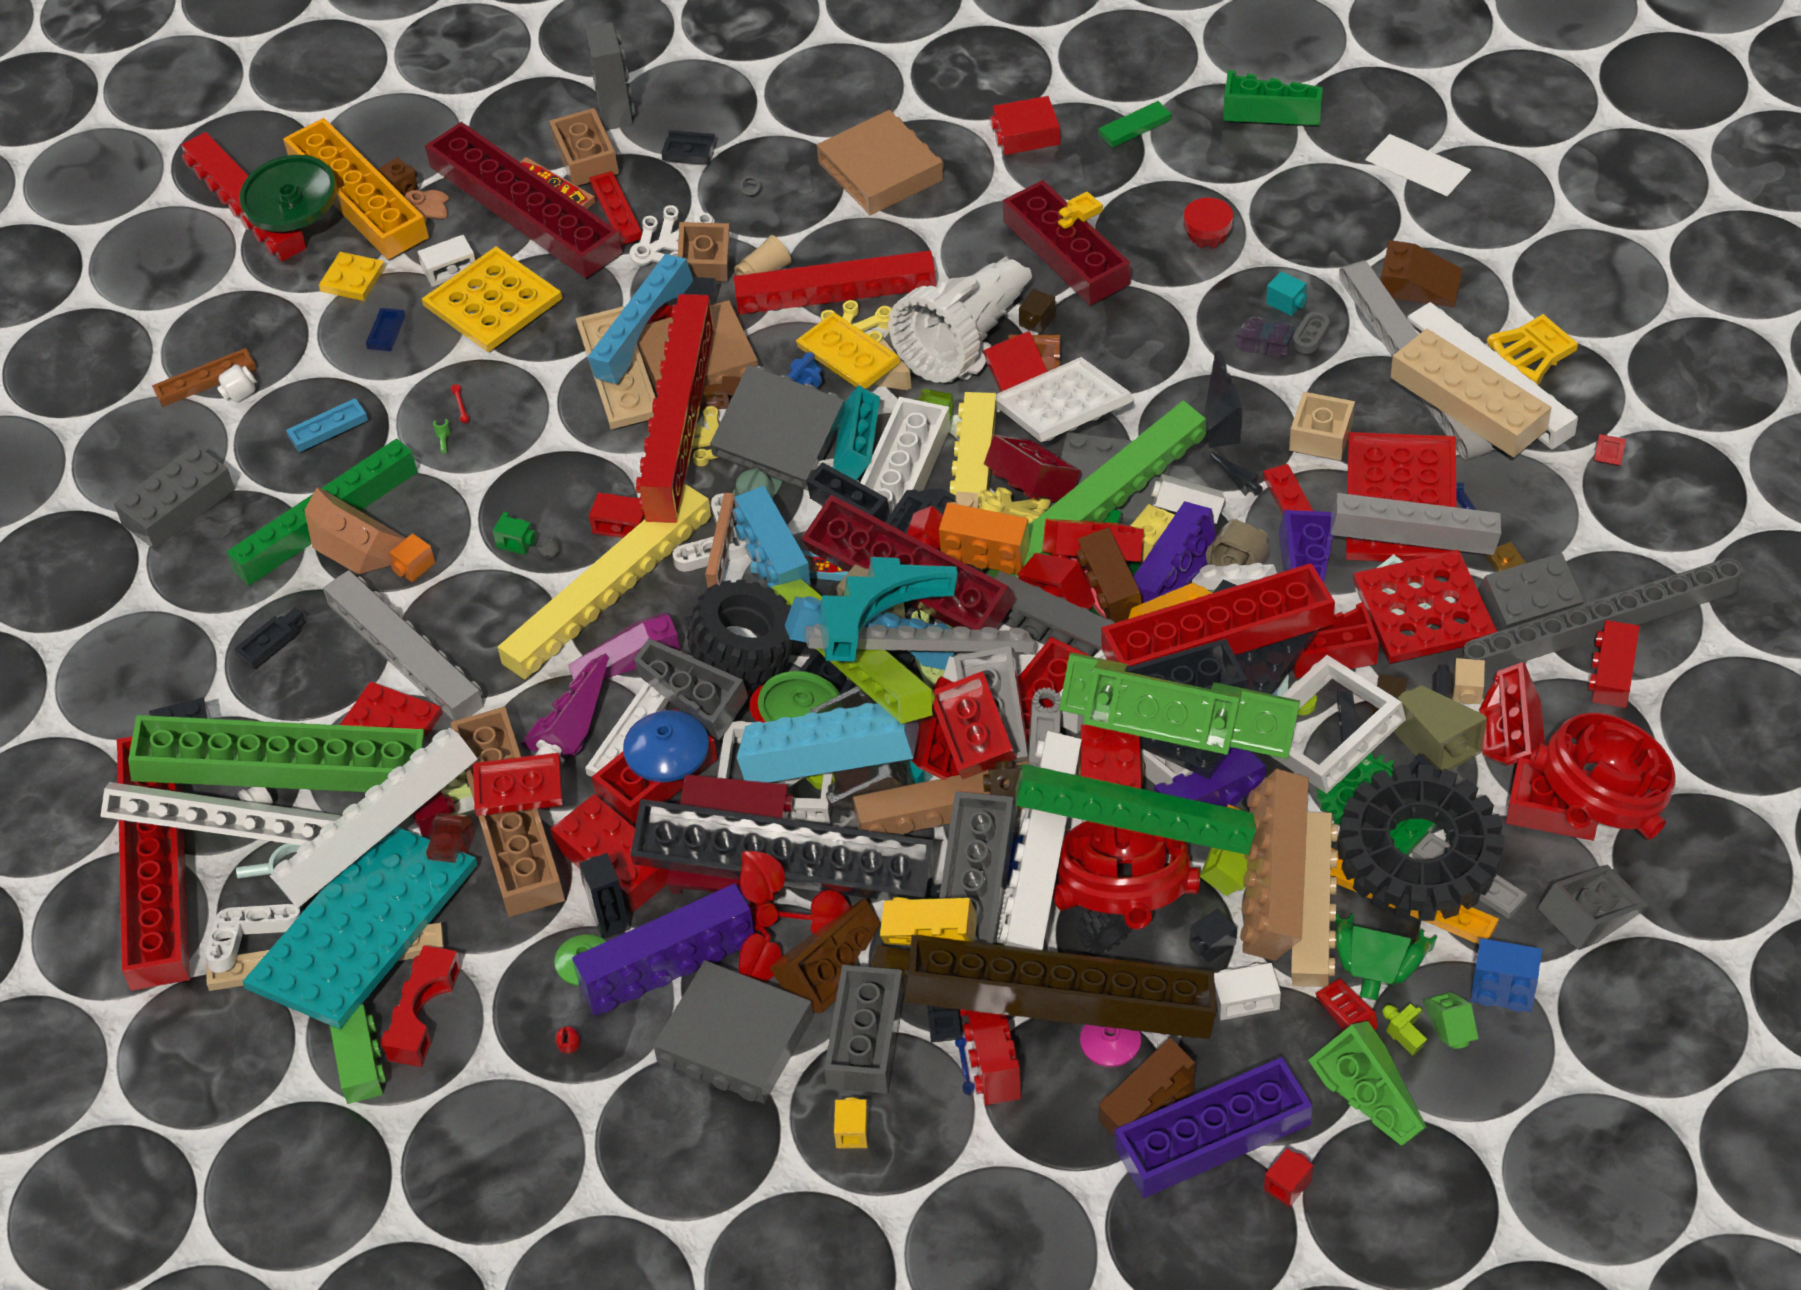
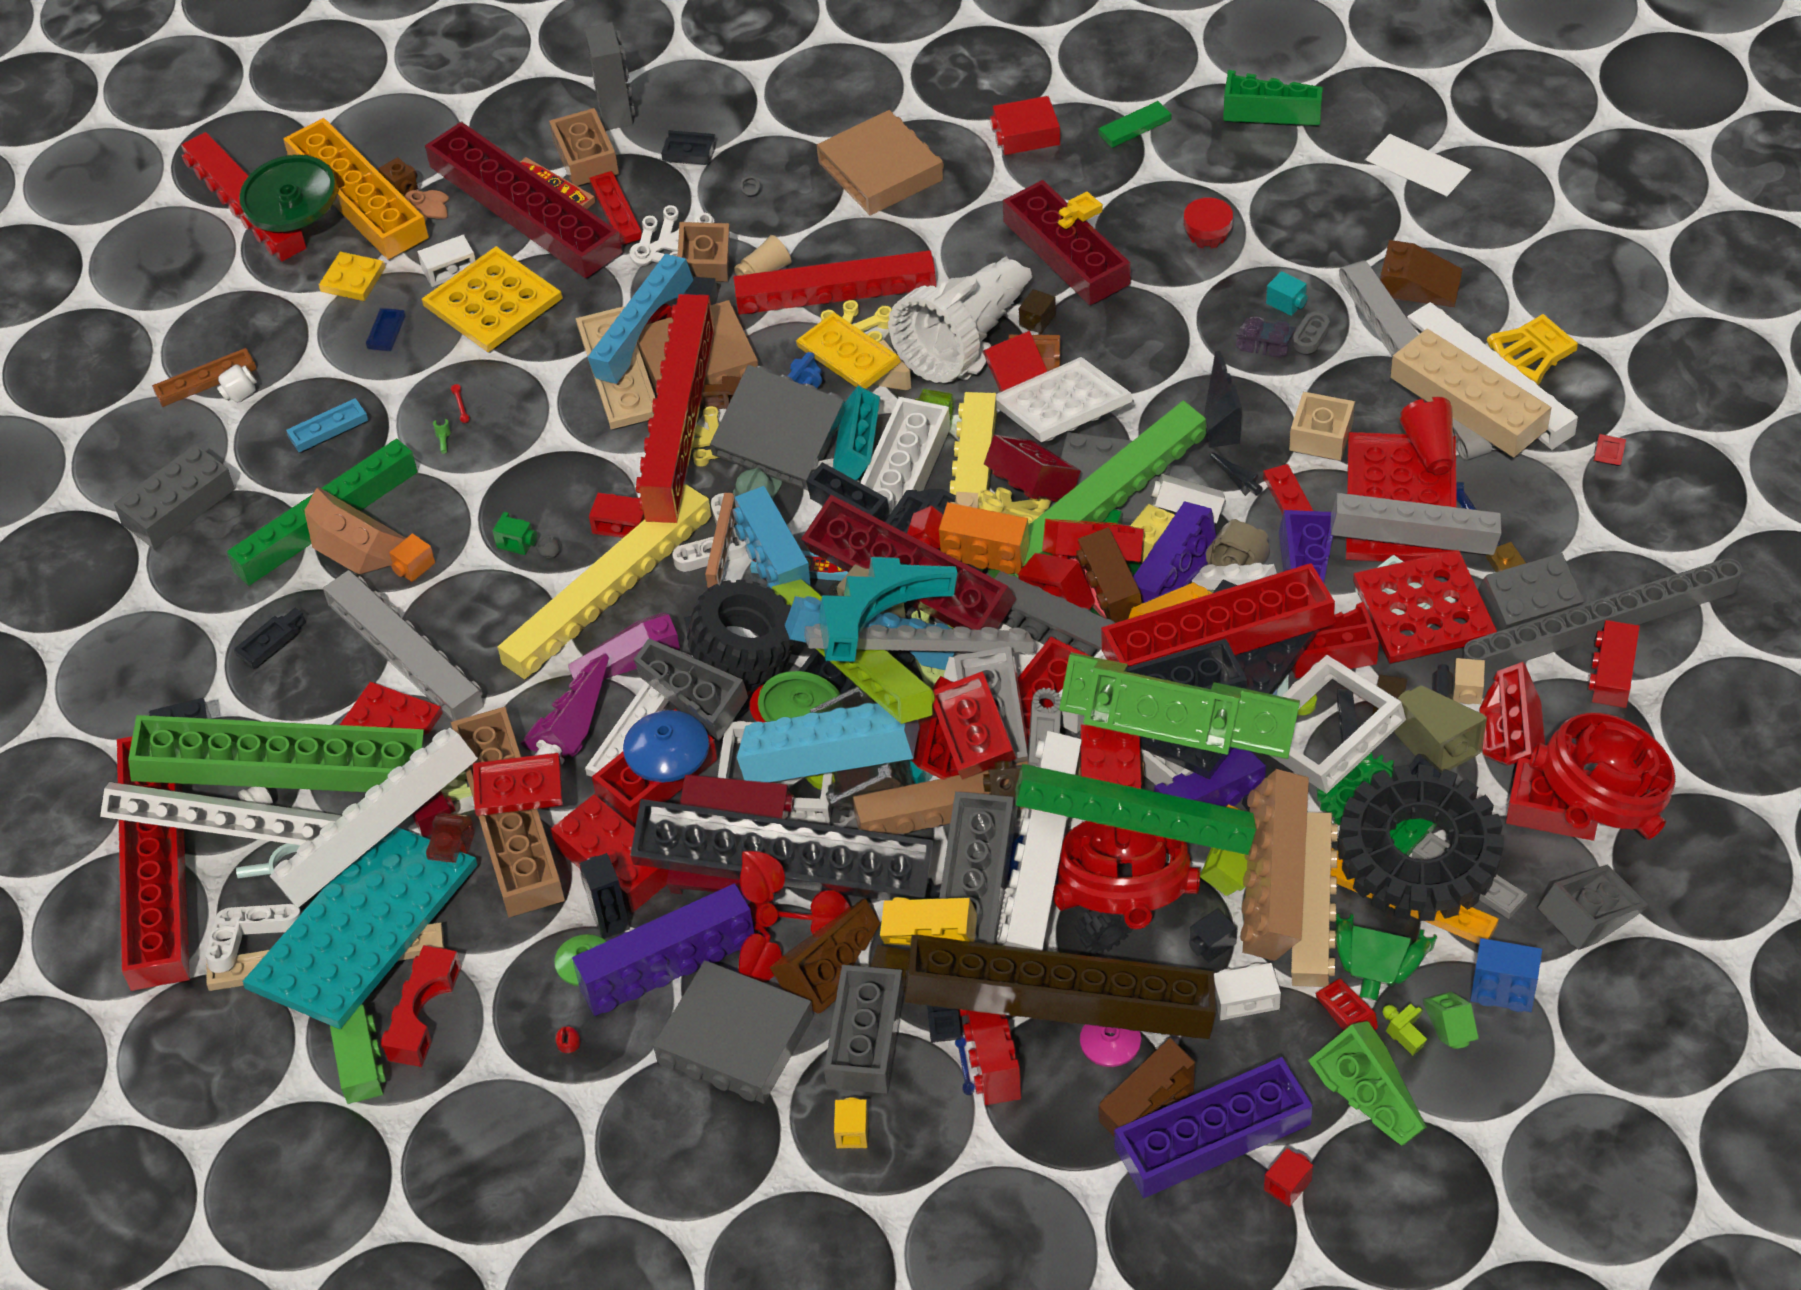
none -> red cone [1399,397,1454,474]

